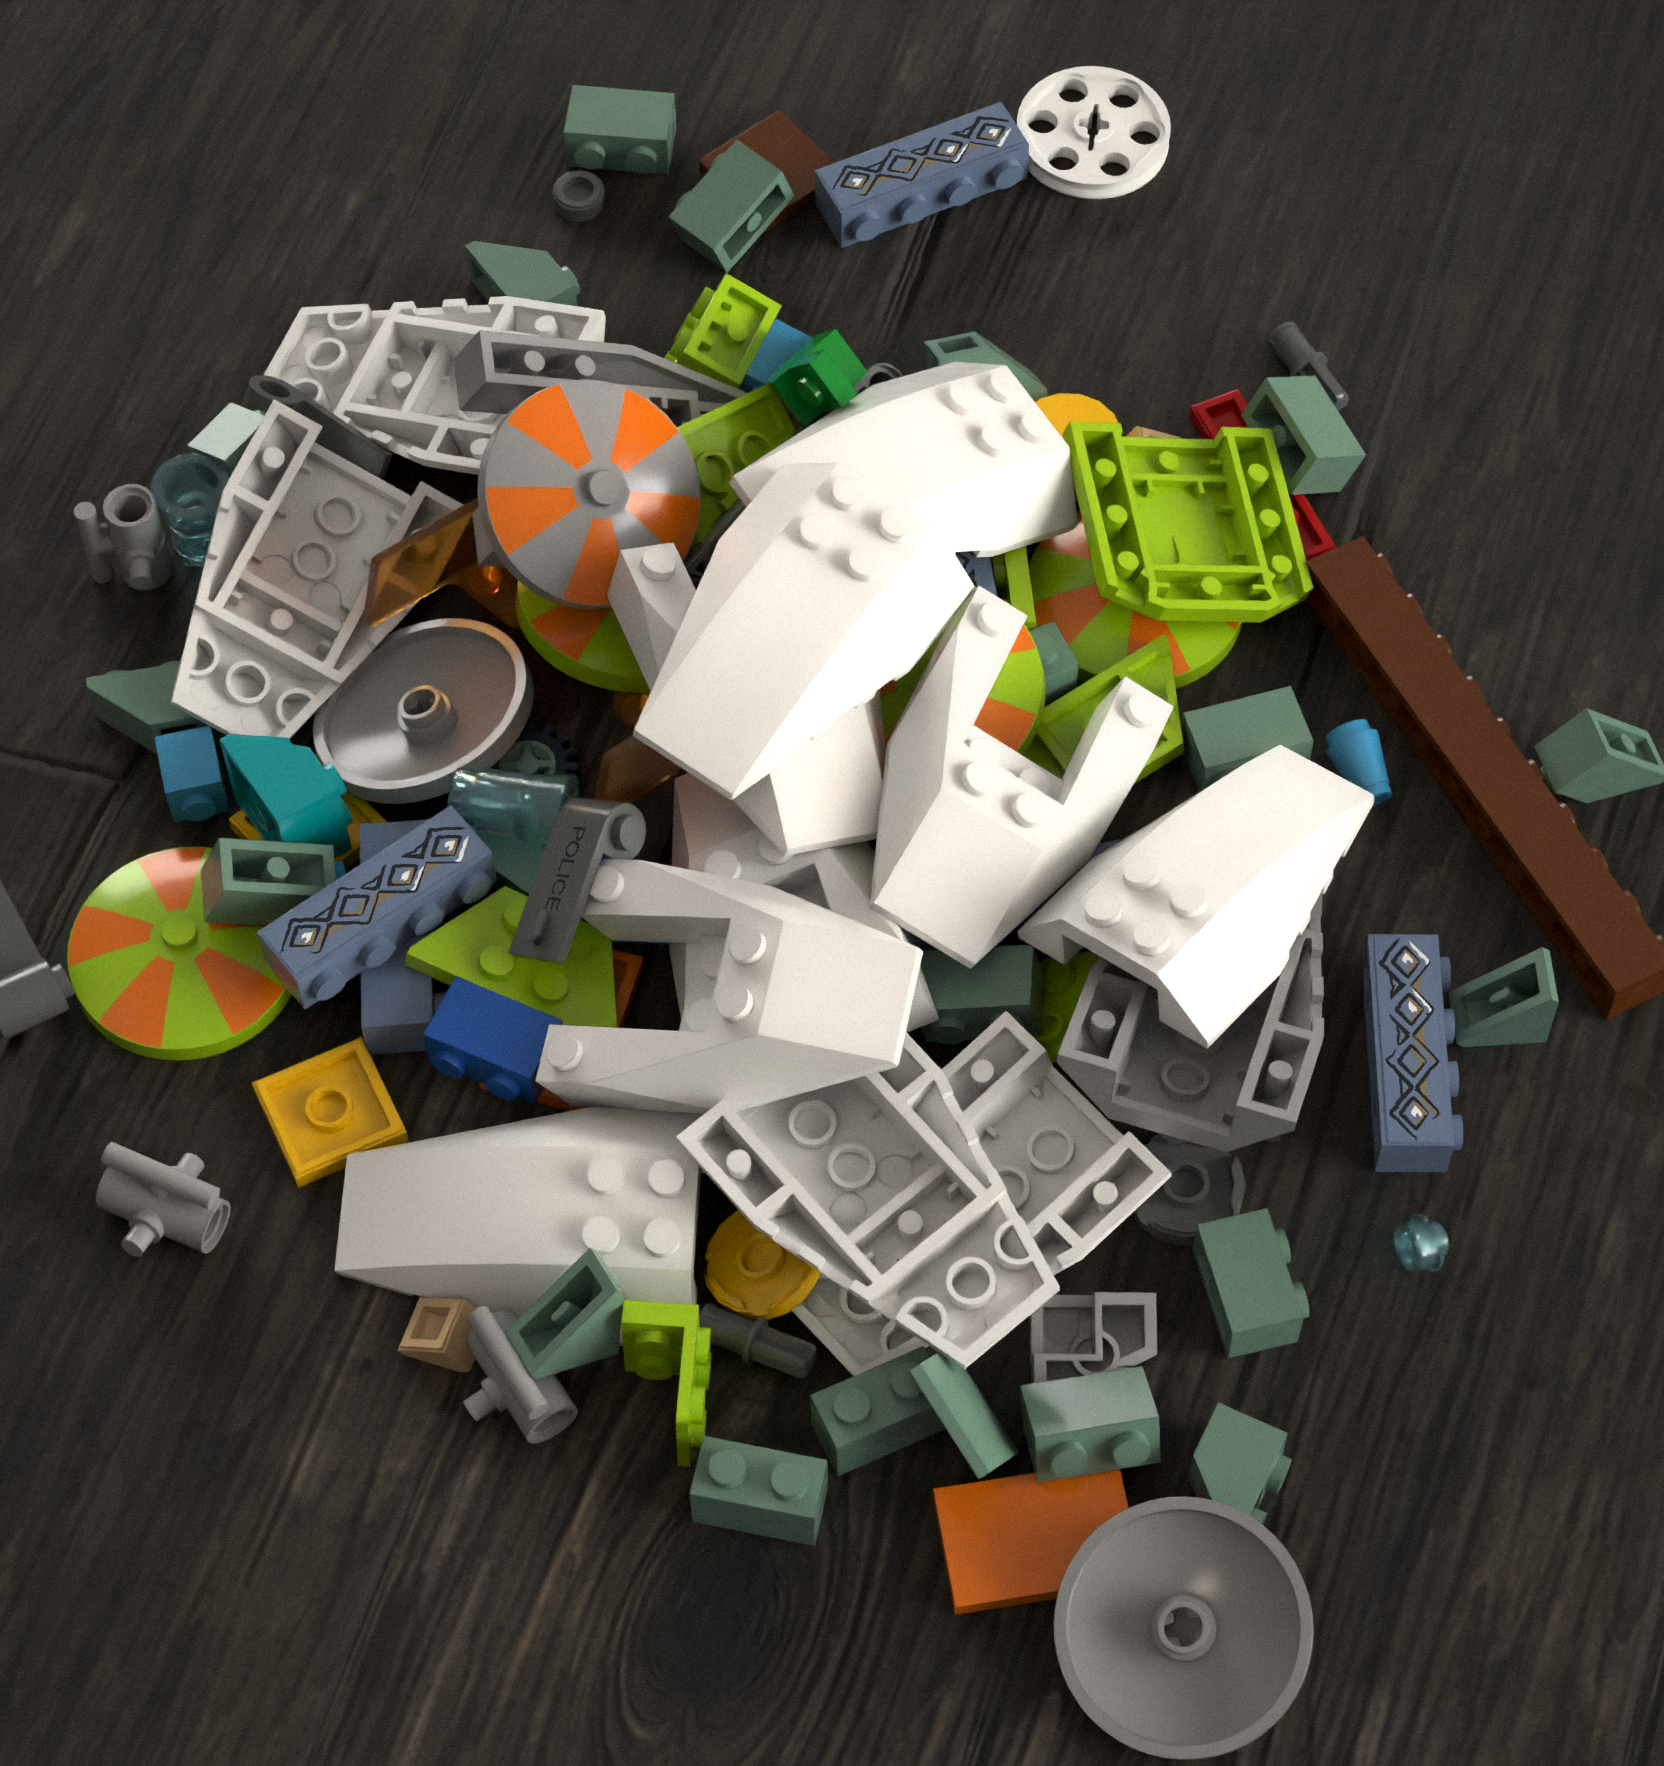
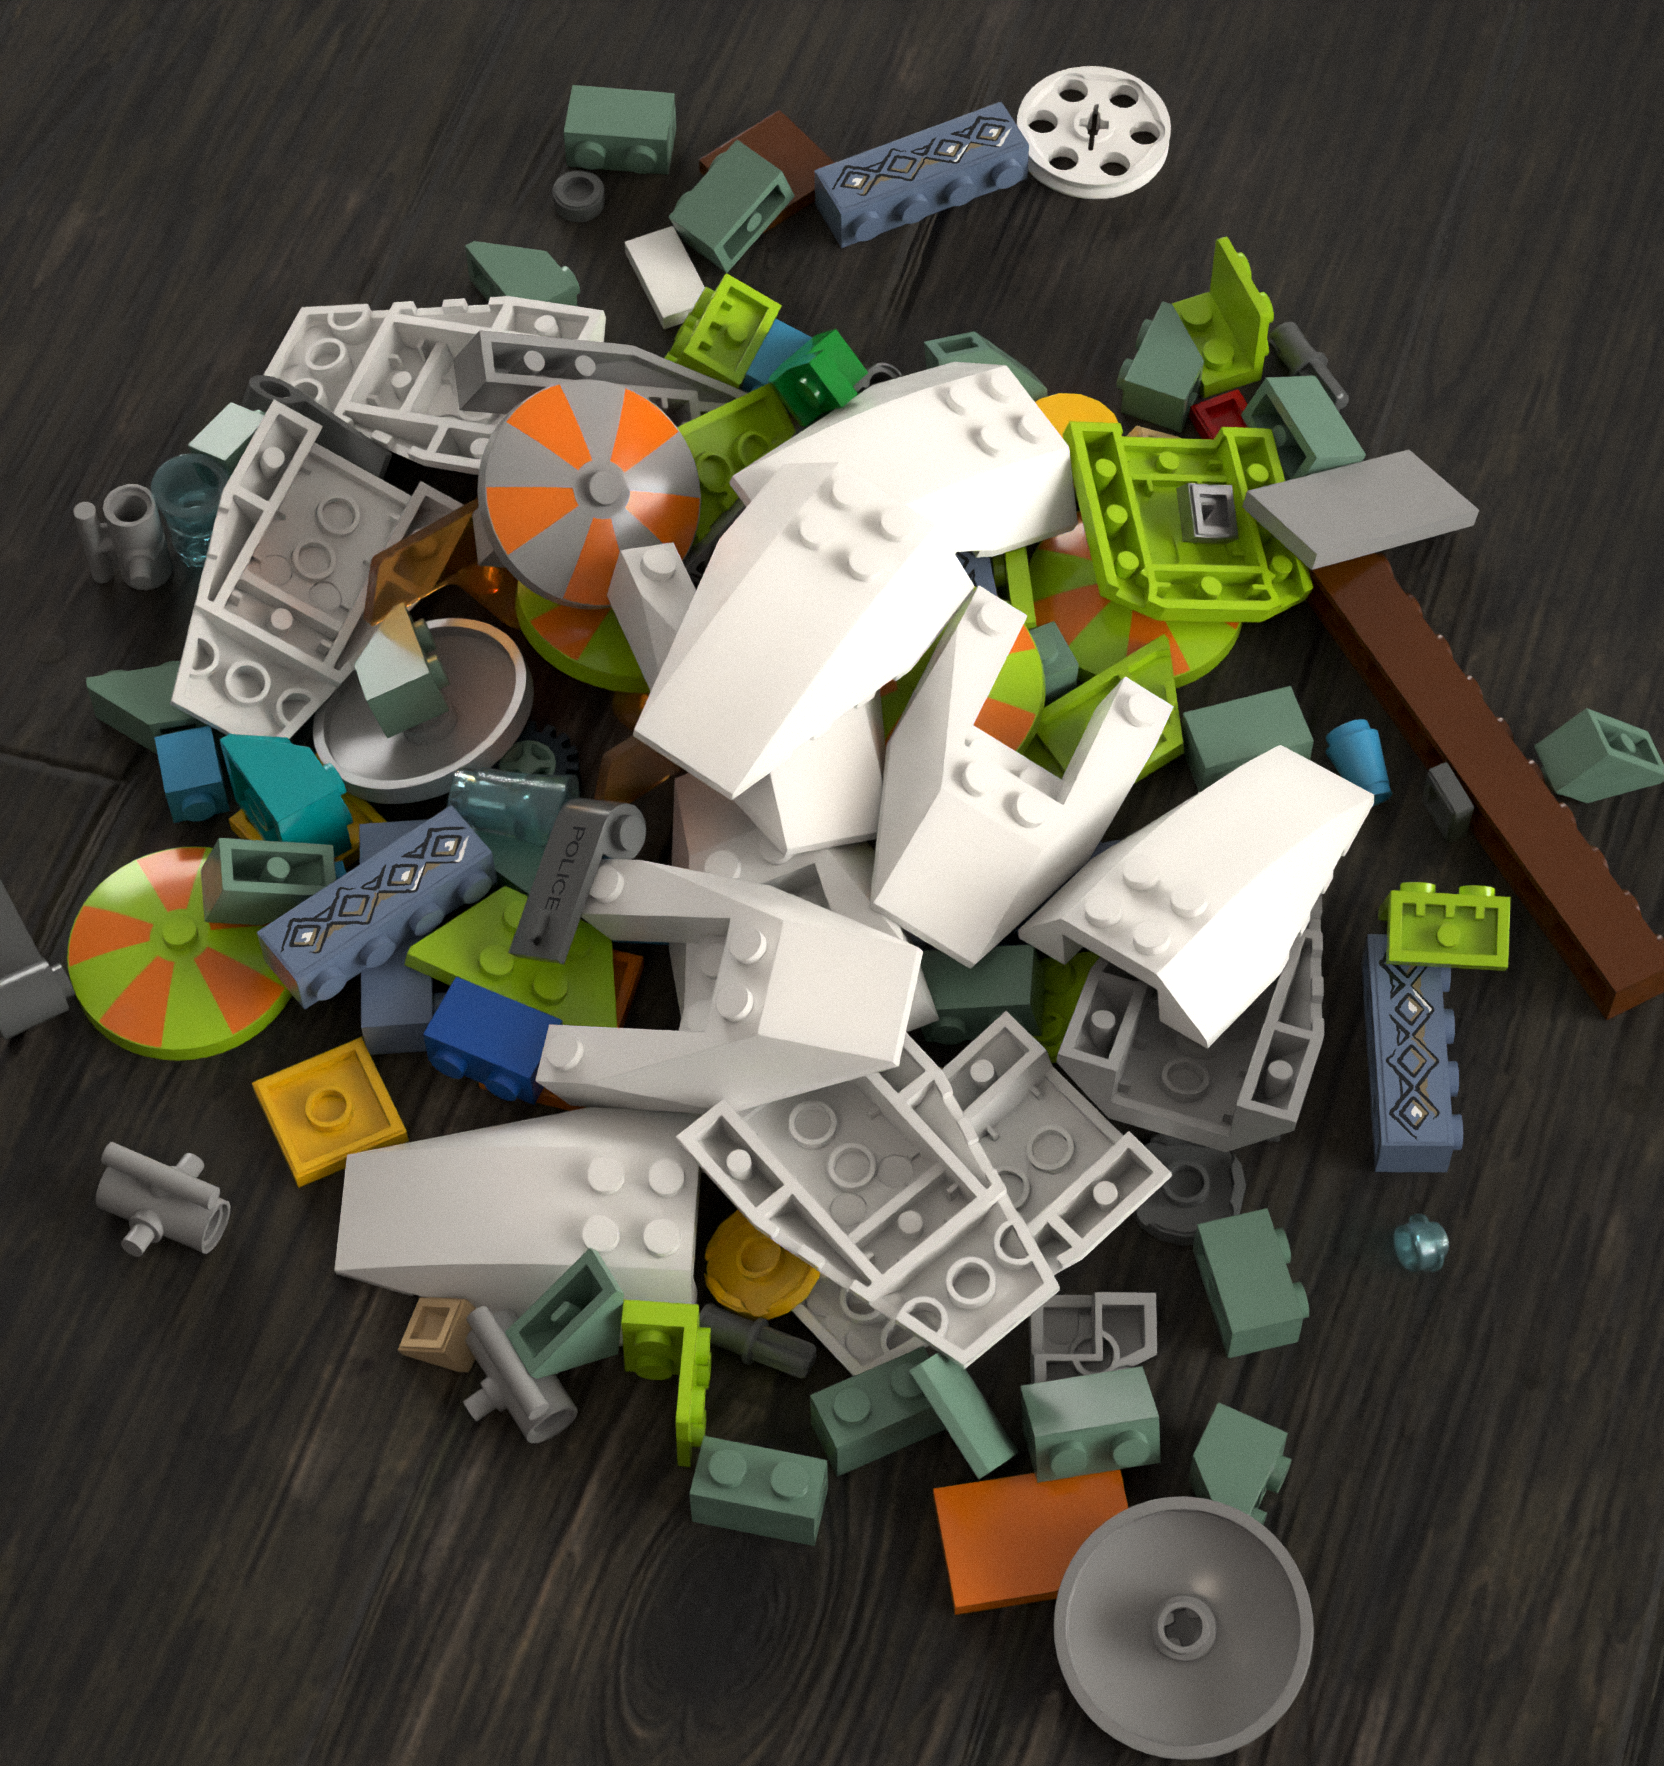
sand green slope [1448,947,1559,1047] -> none
none -> slope [354,602,451,739]
none -> white tile [625,226,705,329]
none -> sand green slope [1116,301,1204,432]
none -> lime bracket [1172,236,1274,398]
none -> flat silver tile [1176,483,1239,544]
none -> light grey tile [1242,450,1479,570]
none -> lime bracket [1378,882,1511,971]
none -> dark grey tile [1421,762,1474,843]

